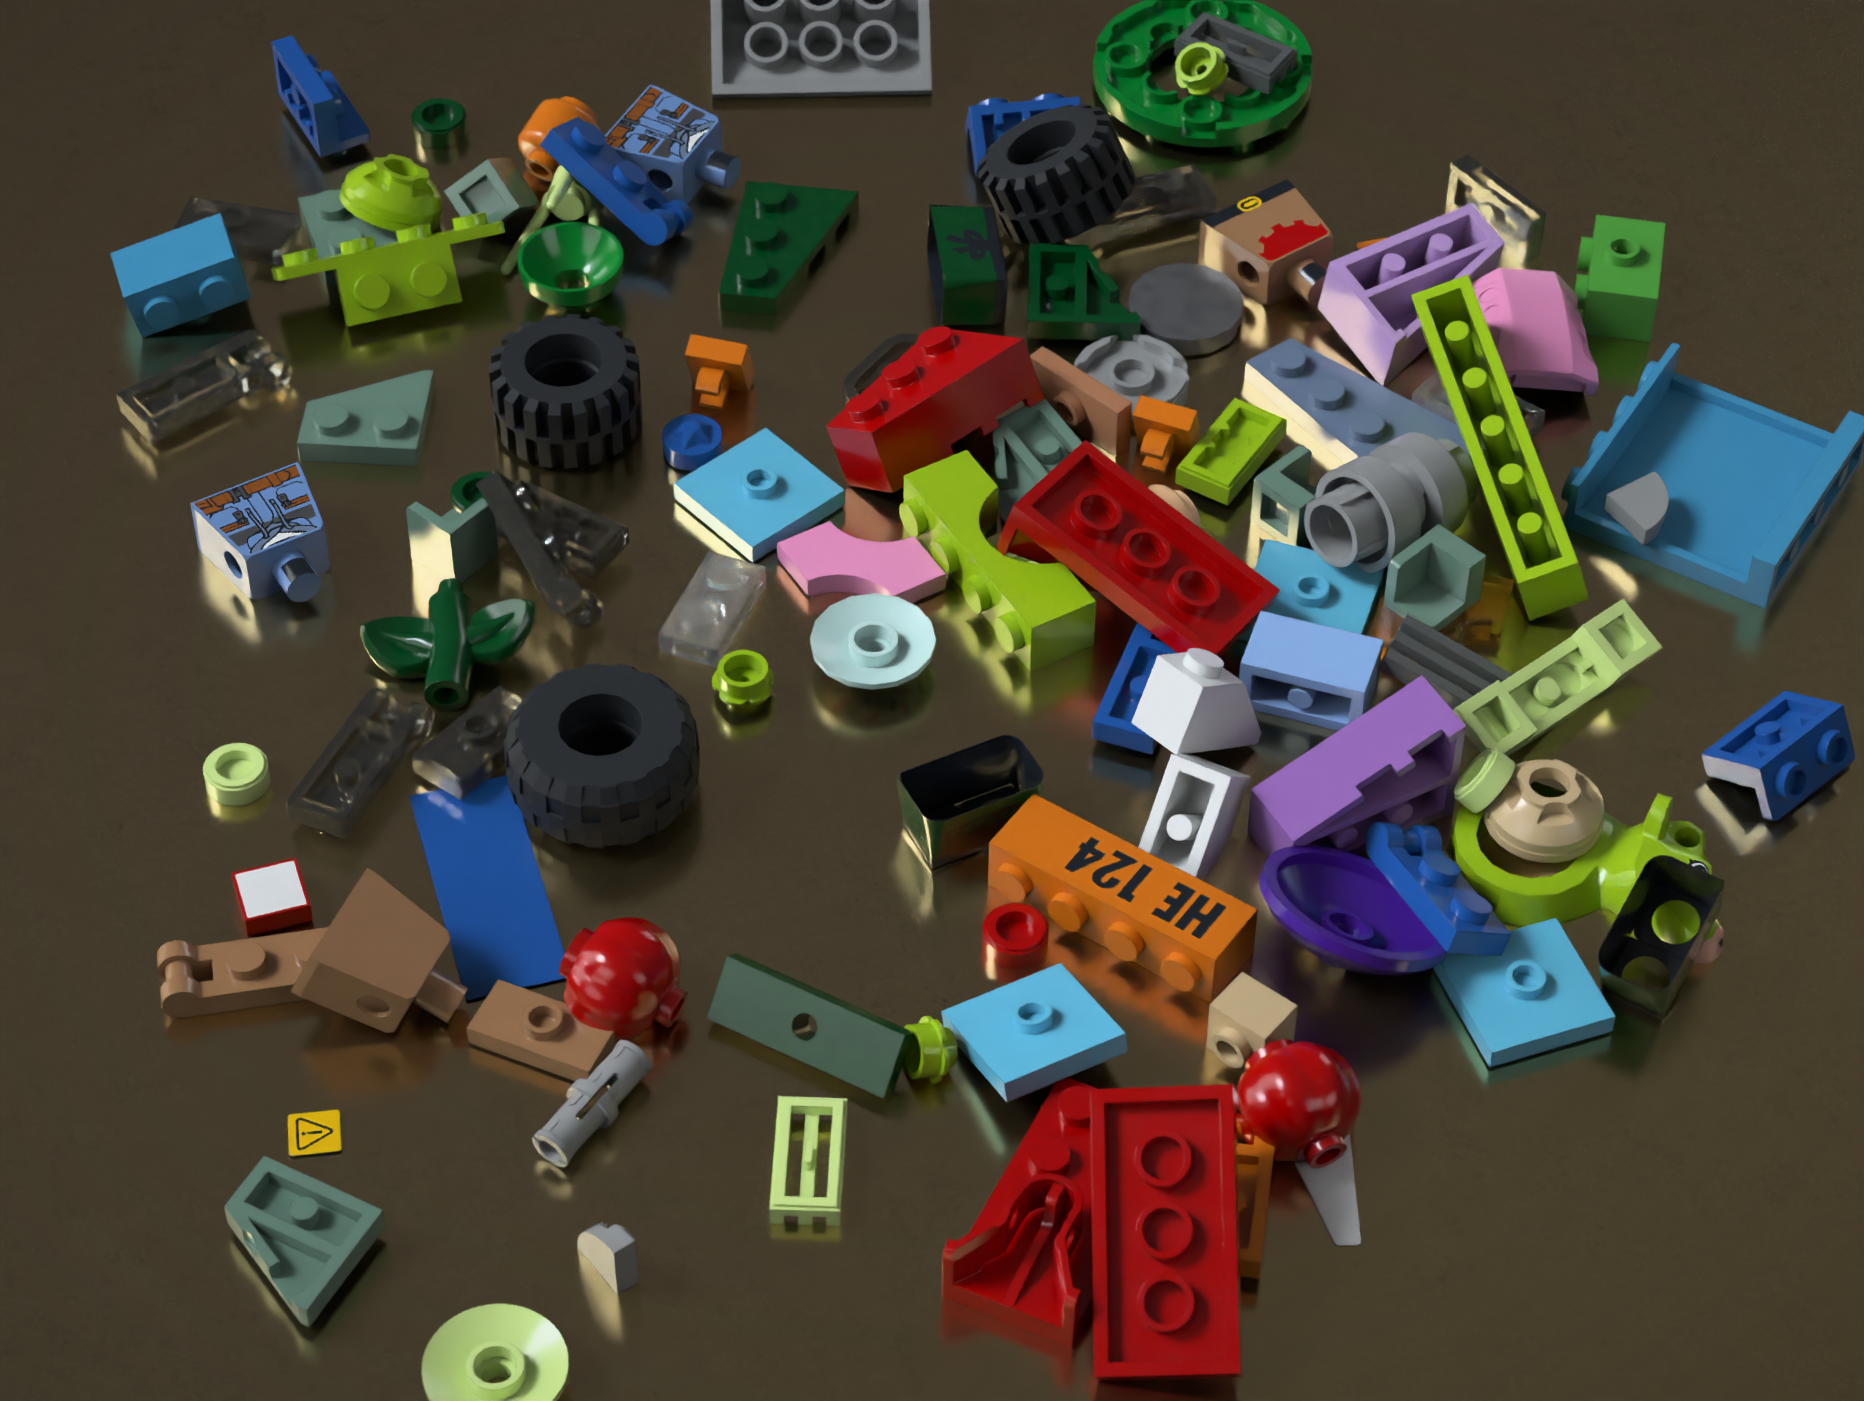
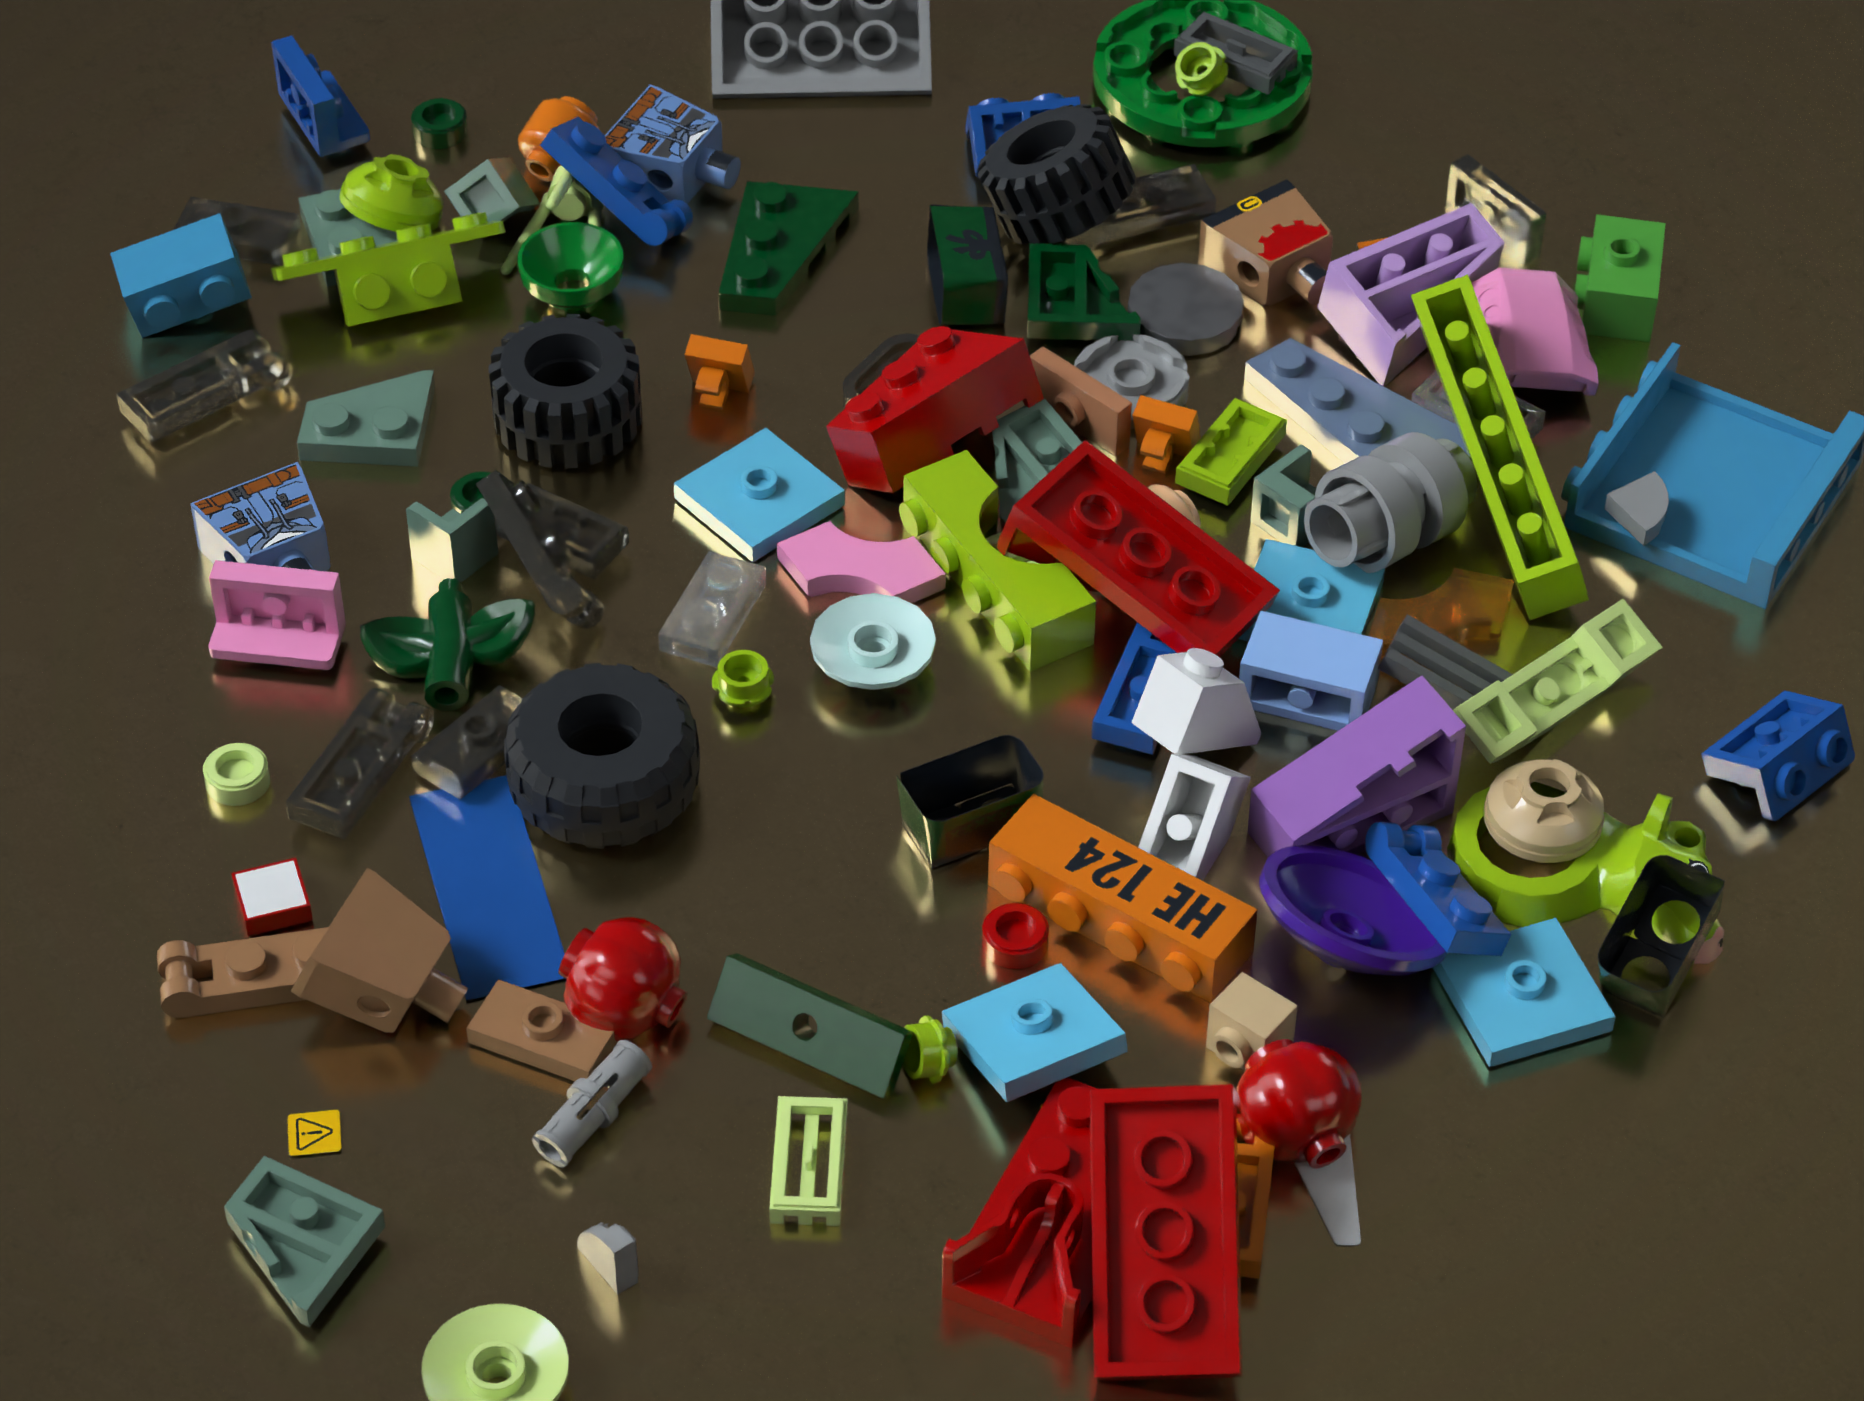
blue tile [662,414,723,471] -> none
sand green panel [1384,524,1486,631] -> none
yellowish green tile [1454,747,1515,813] -> none
none -> bright pink bracket [208,560,346,670]

